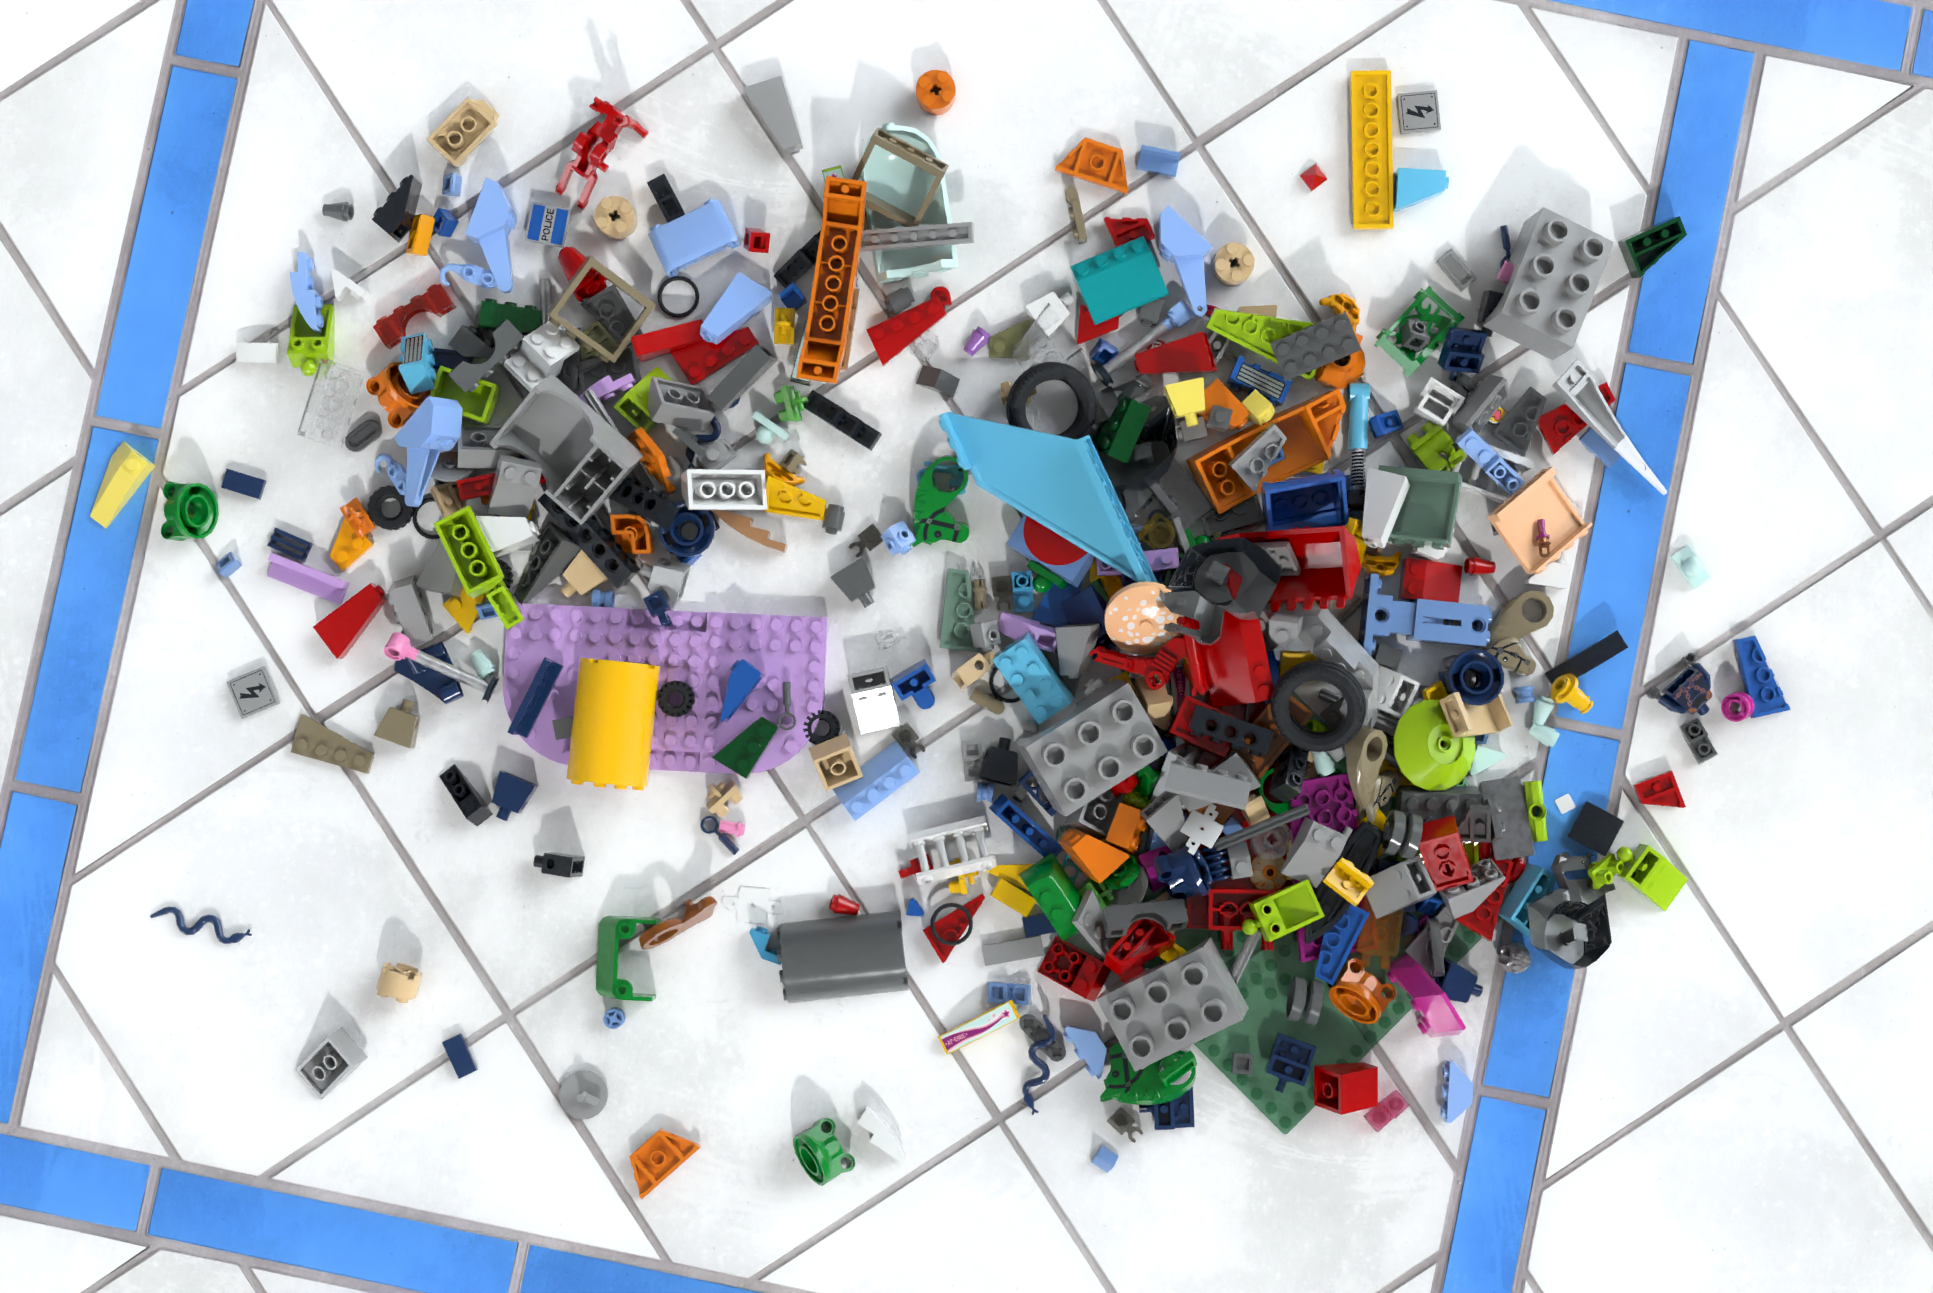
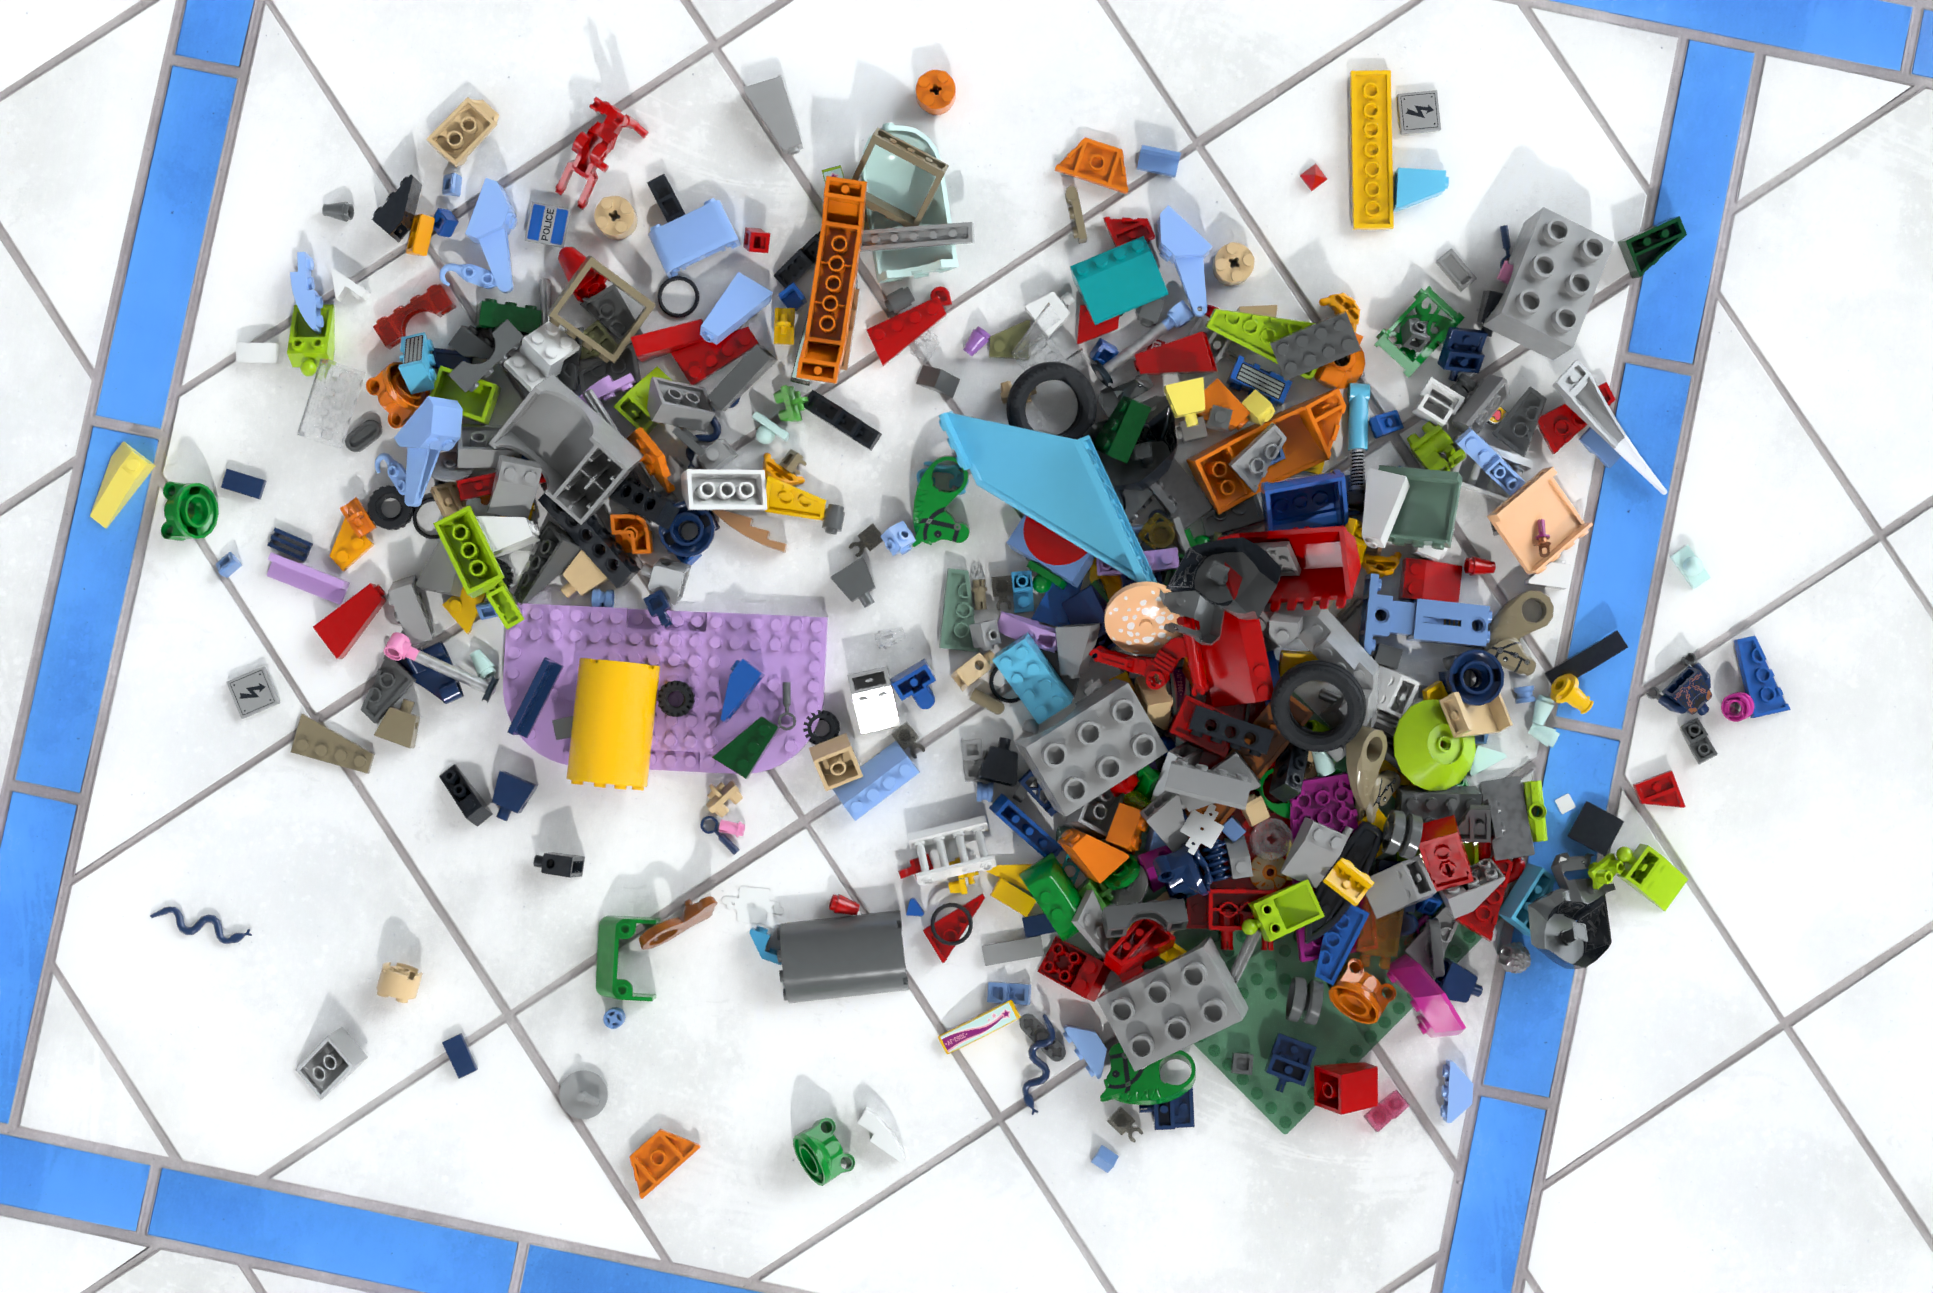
green tile [1158,1050,1197,1087] -> none
dark grey axle [1214,804,1310,851] -> none
none -> dark grey wing [361,655,417,724]

